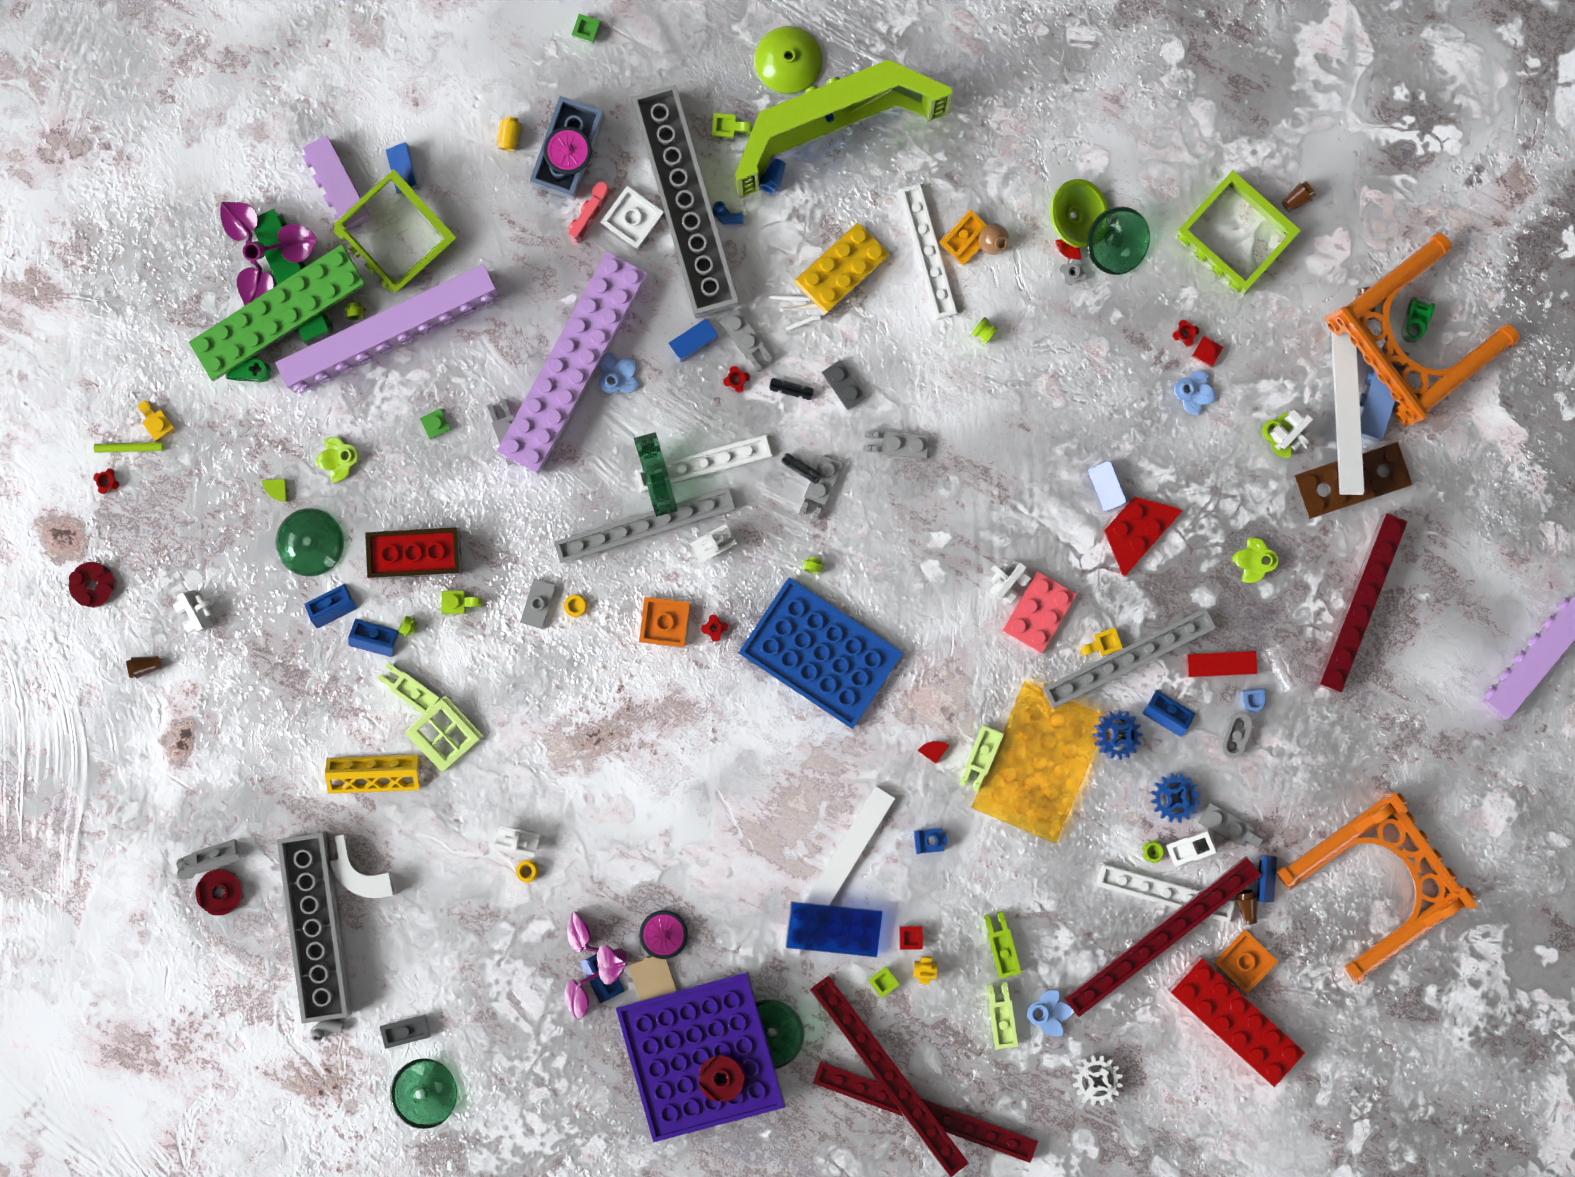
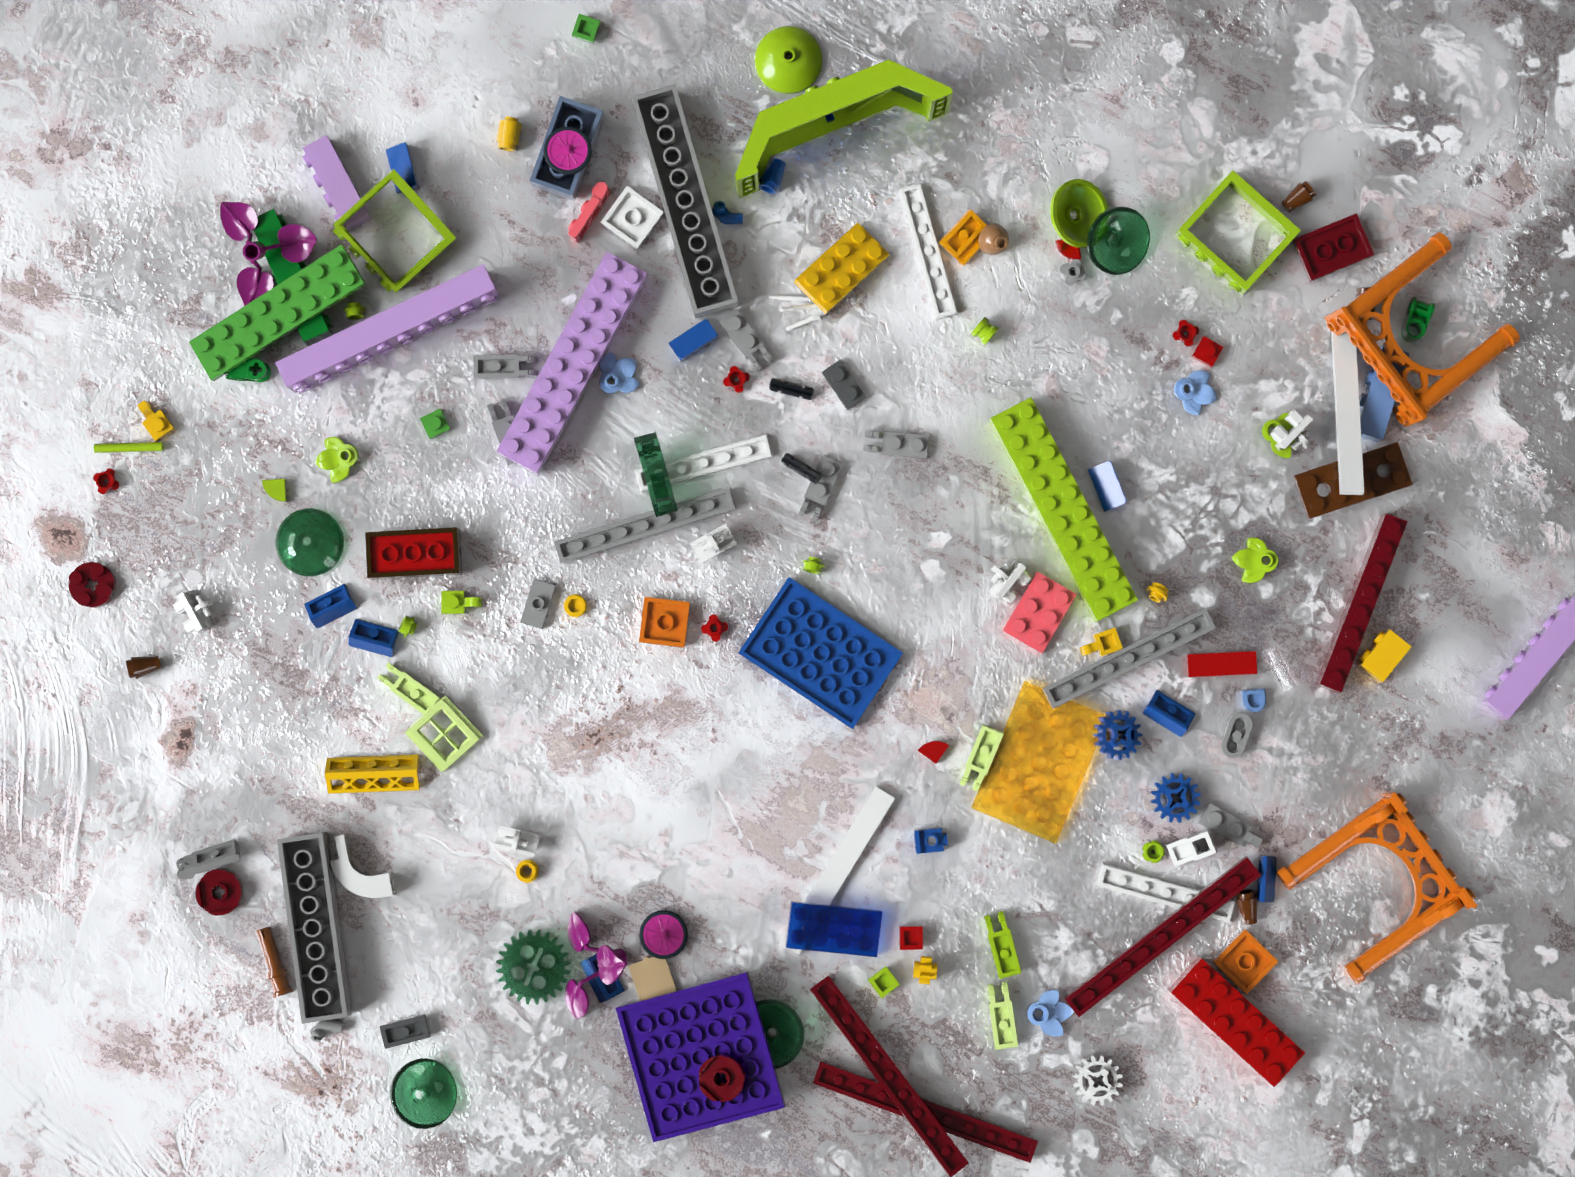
lime plate [711,113,752,139] -> none
red wing [1104,496,1182,577] -> none
none -> dark orange pin [256,926,293,998]
none -> light grey hinge [473,354,538,379]
none -> clear green gear [496,929,571,1005]
none -> lime brick [989,397,1138,622]
none -> yellow plate [1146,582,1169,603]
none -> dark red plate [1292,213,1374,282]
none -> yellow brick [1357,629,1411,683]

